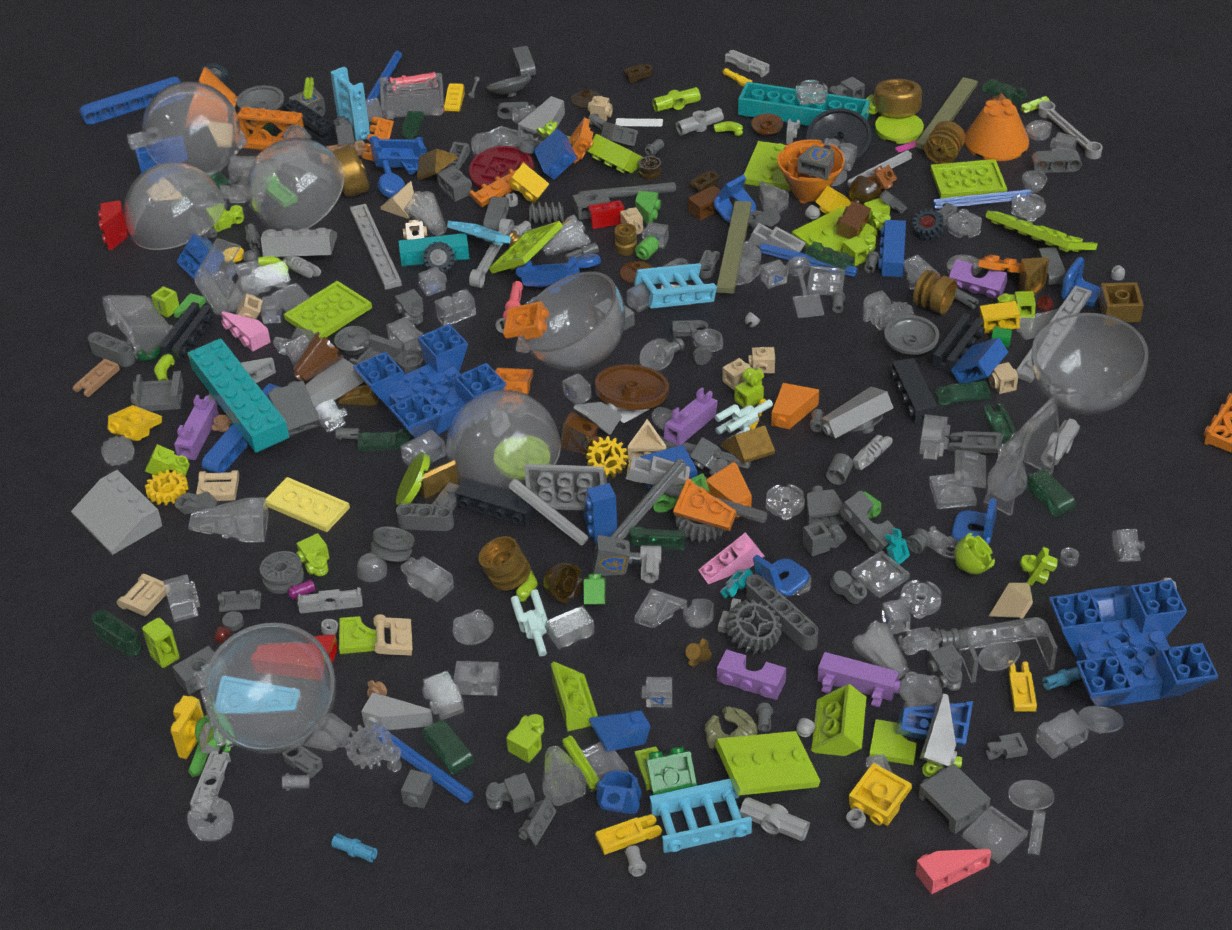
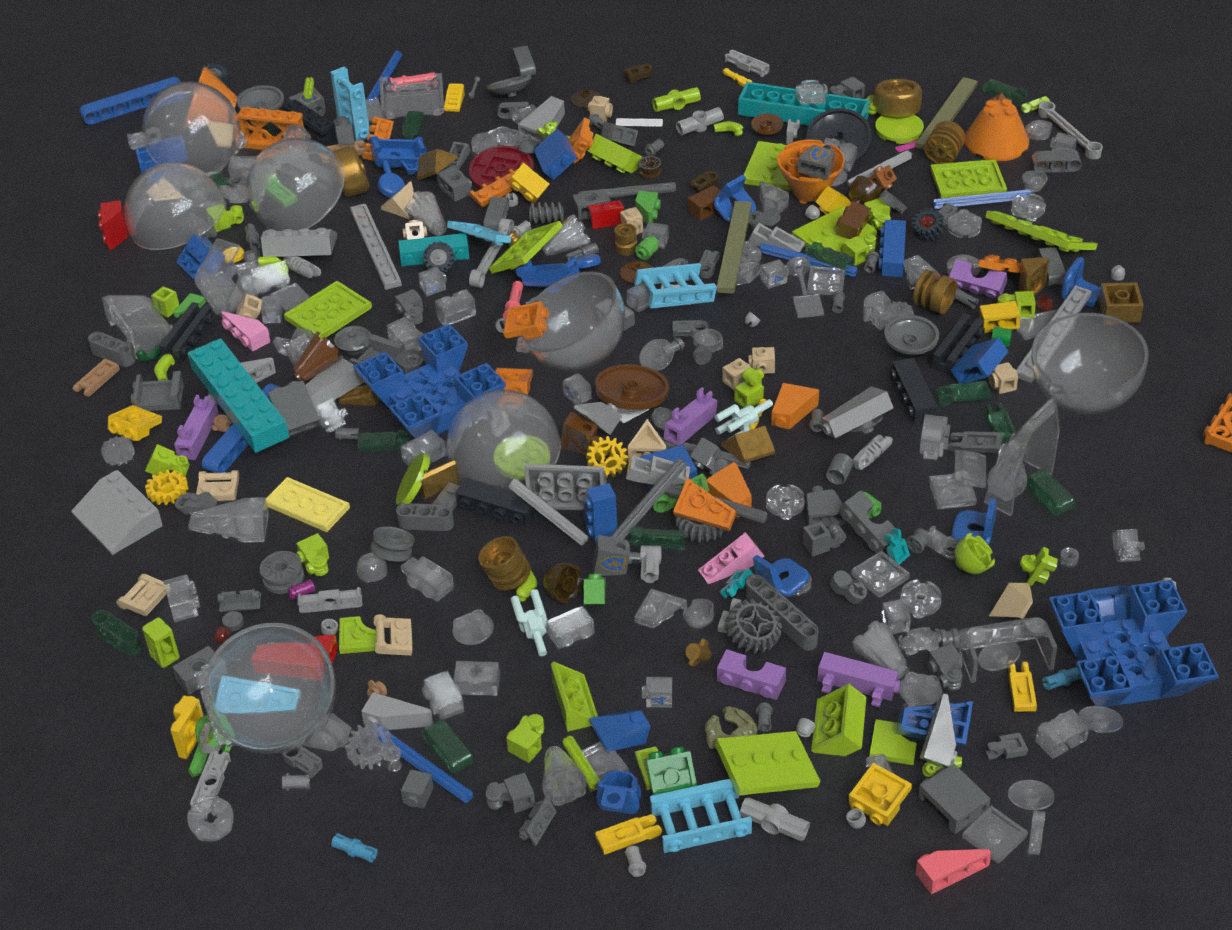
light grey piece [1042,419,1080,467] -> none

